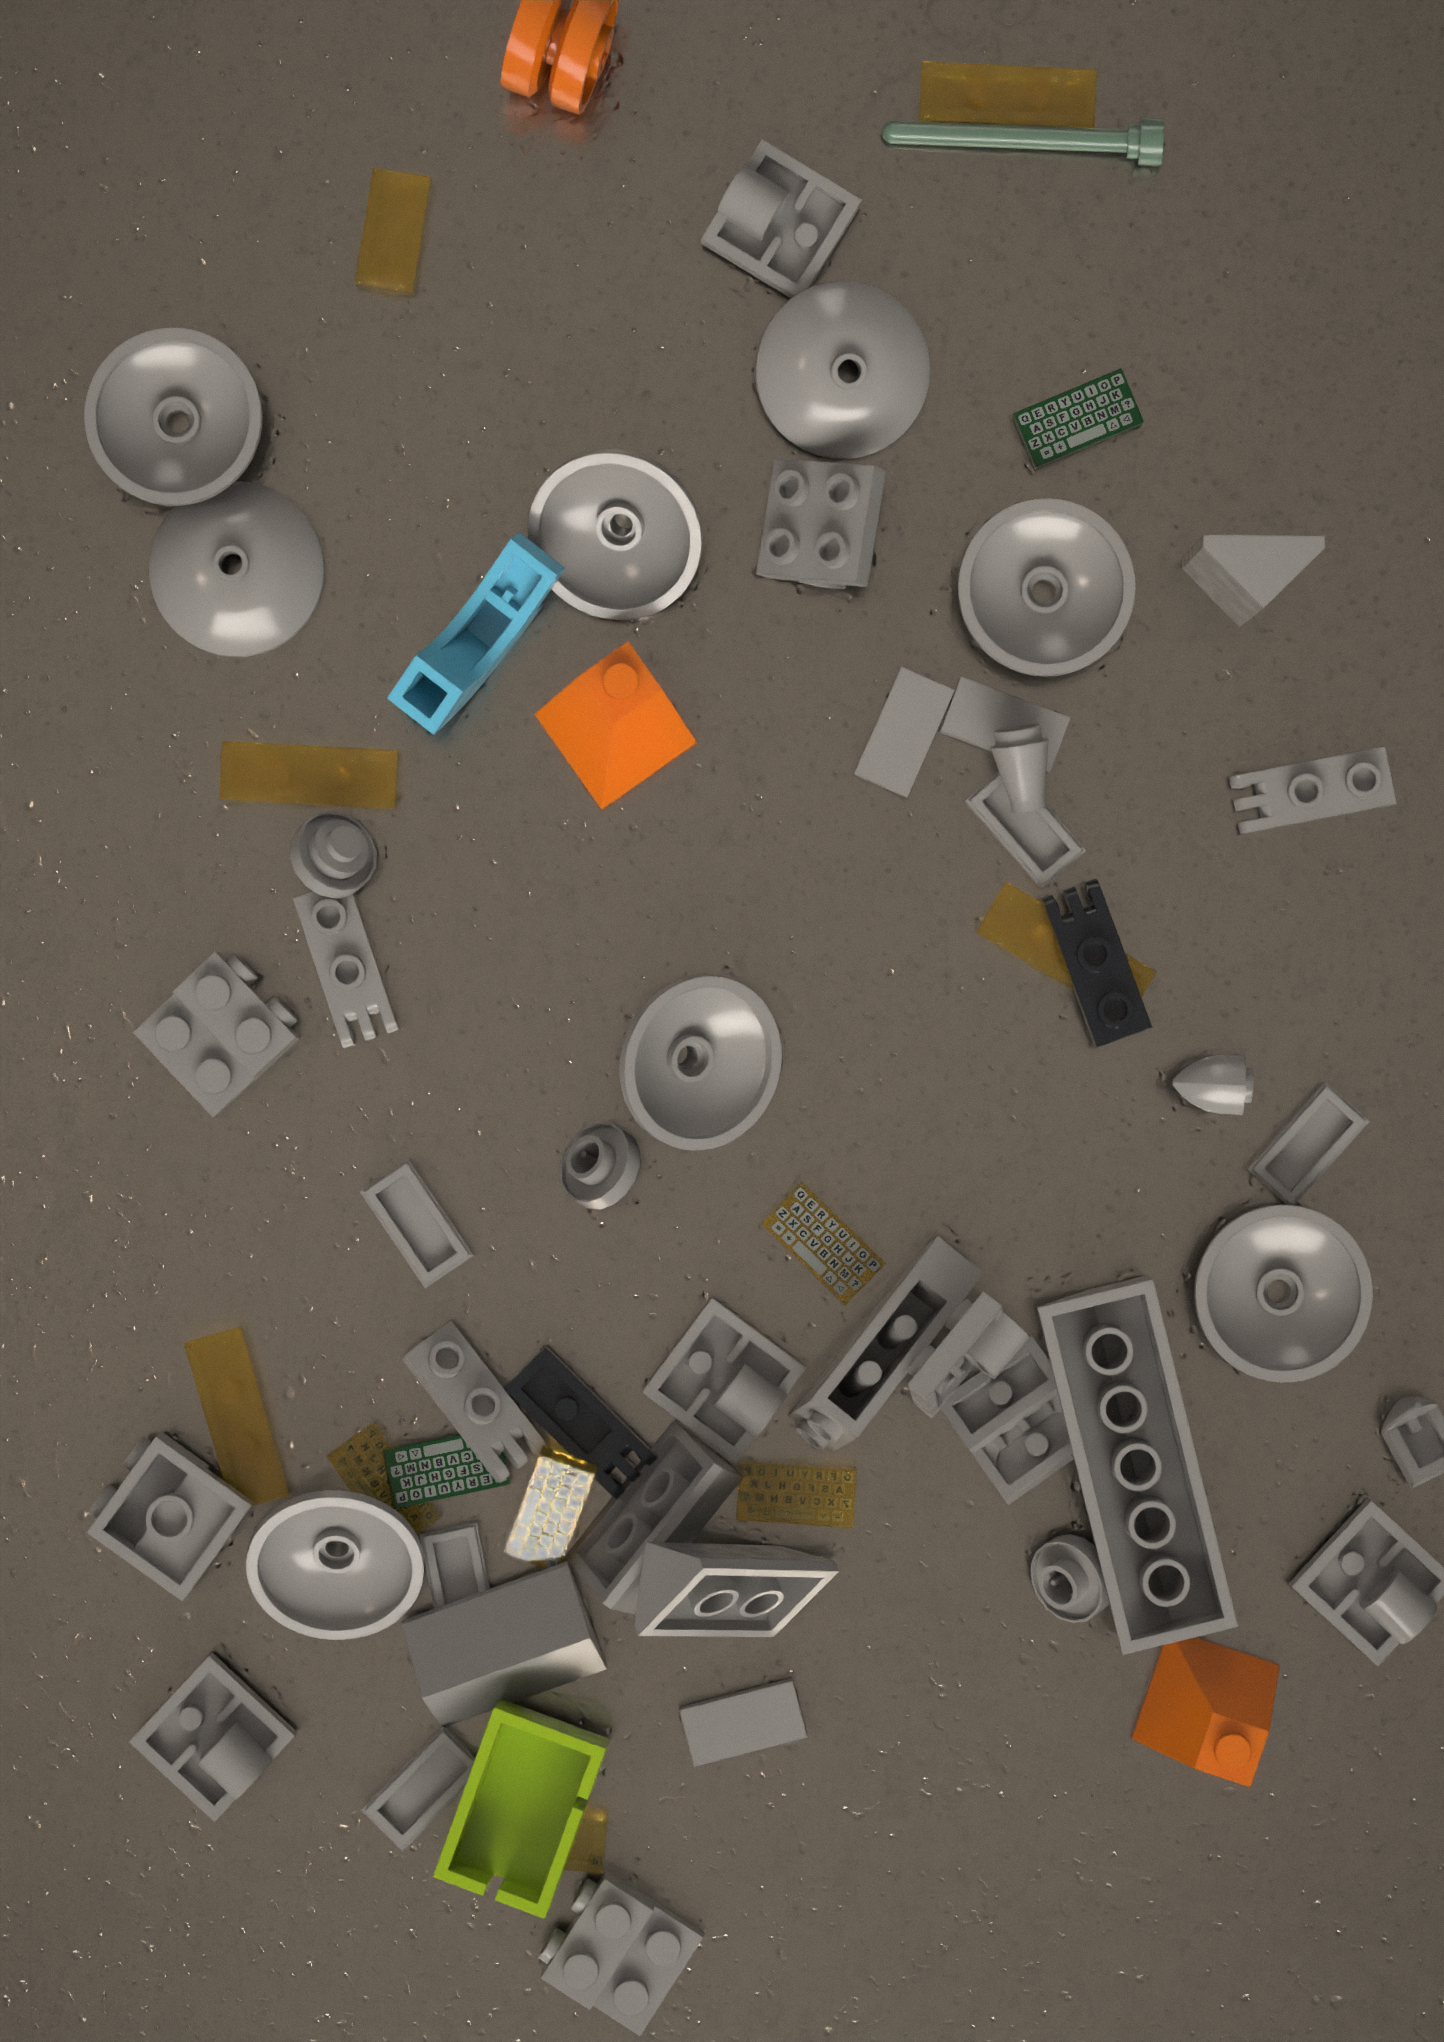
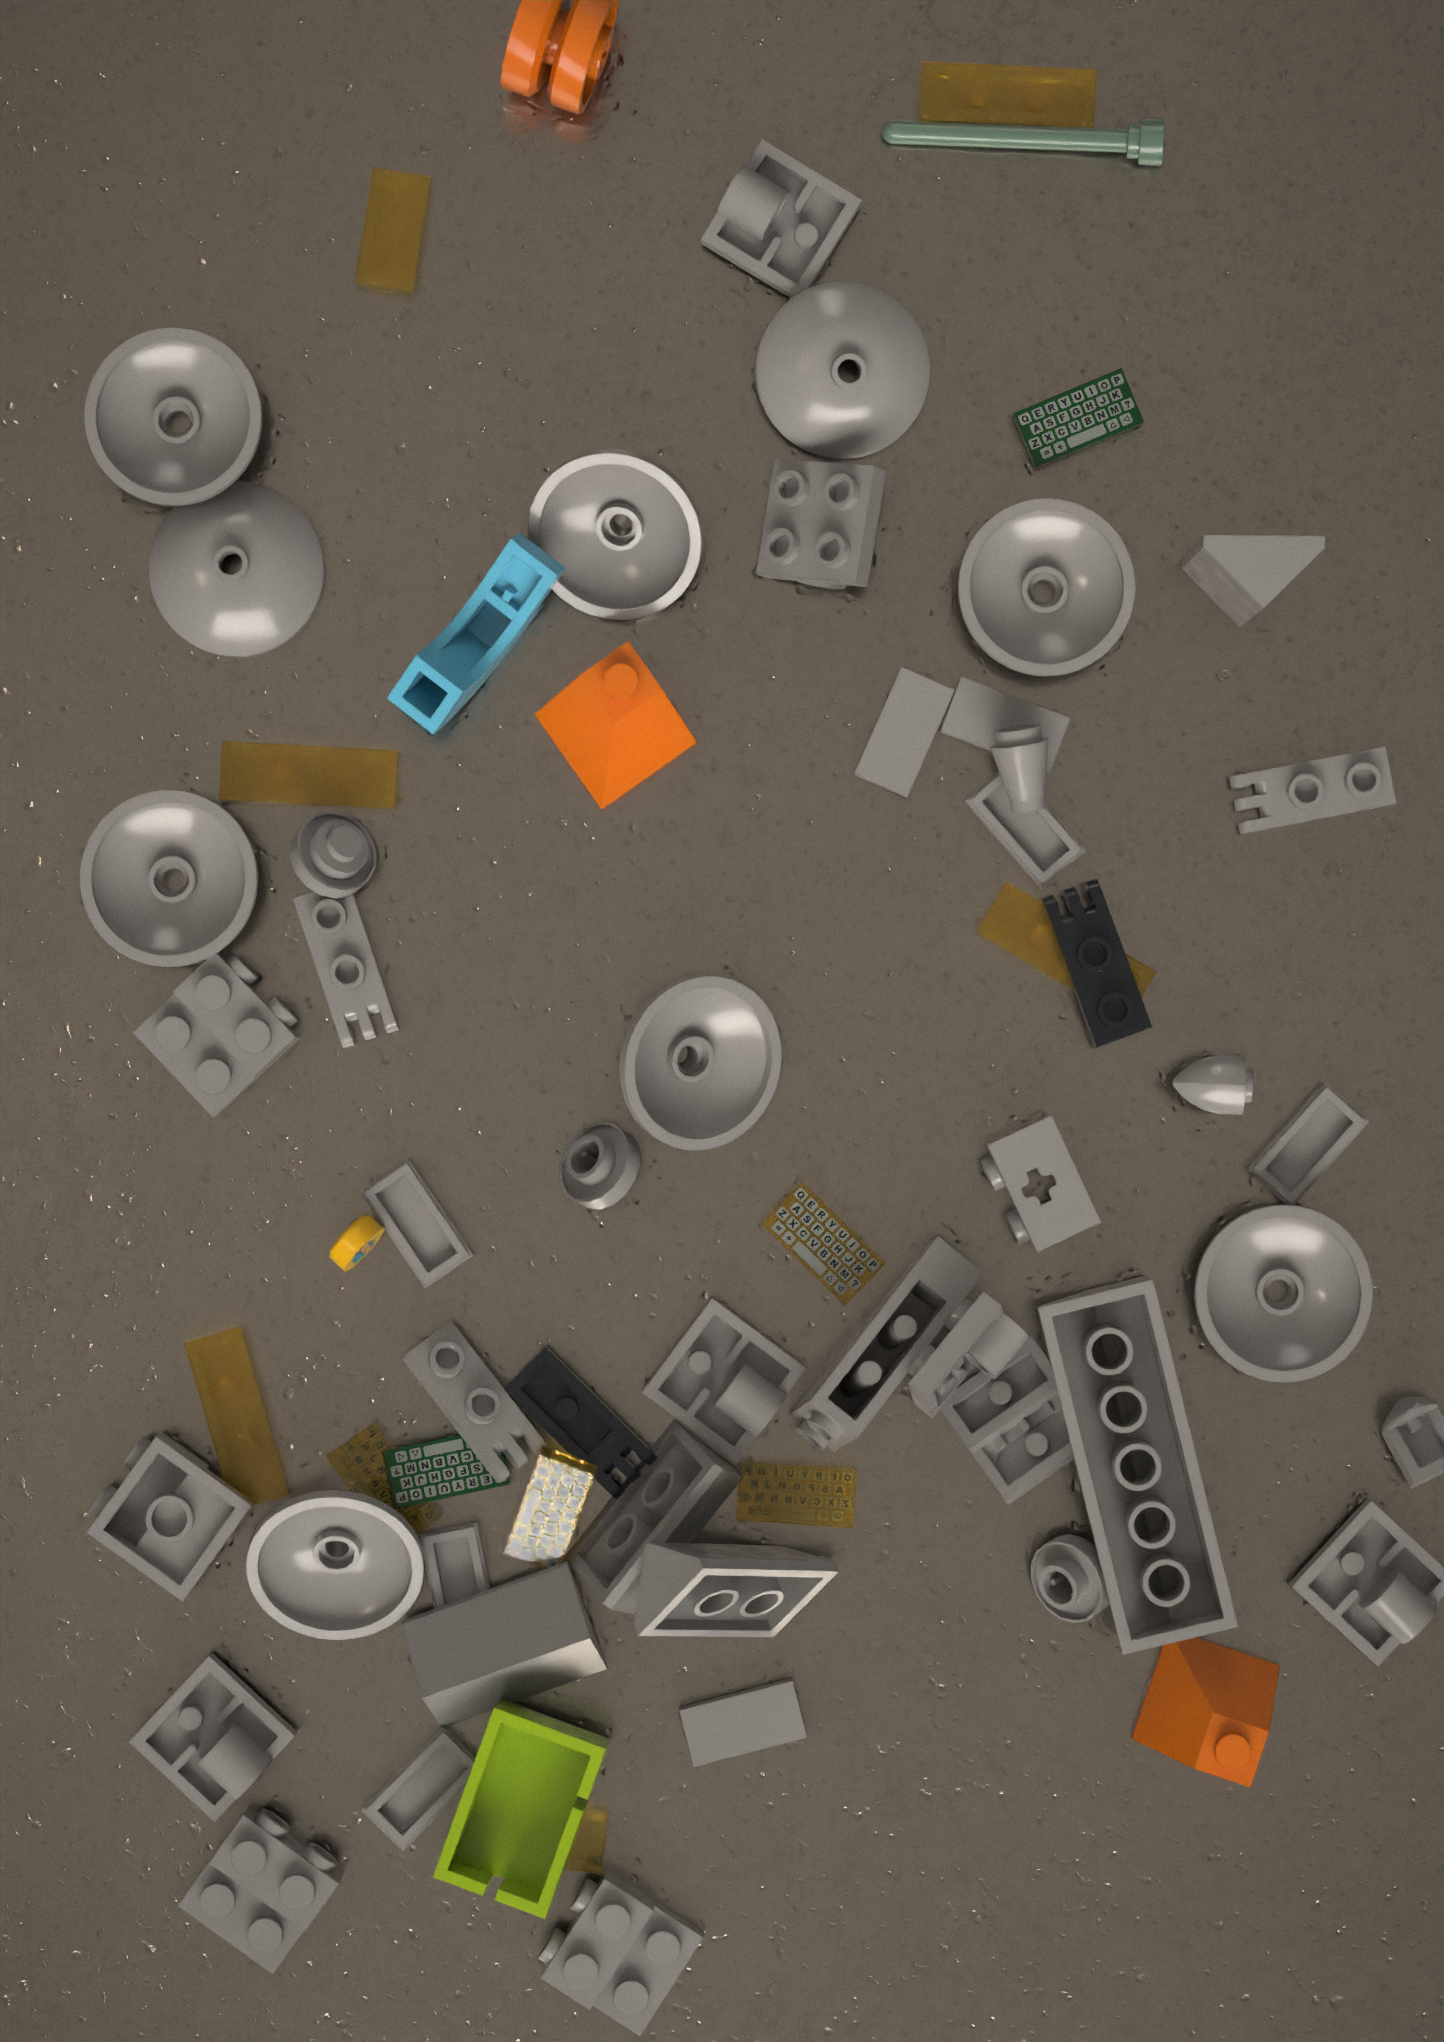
none -> light grey dish [80,790,258,967]
none -> light grey plate [178,1806,343,1974]
none -> yellow tile [329,1215,385,1272]
none -> light grey brick [980,1114,1102,1252]

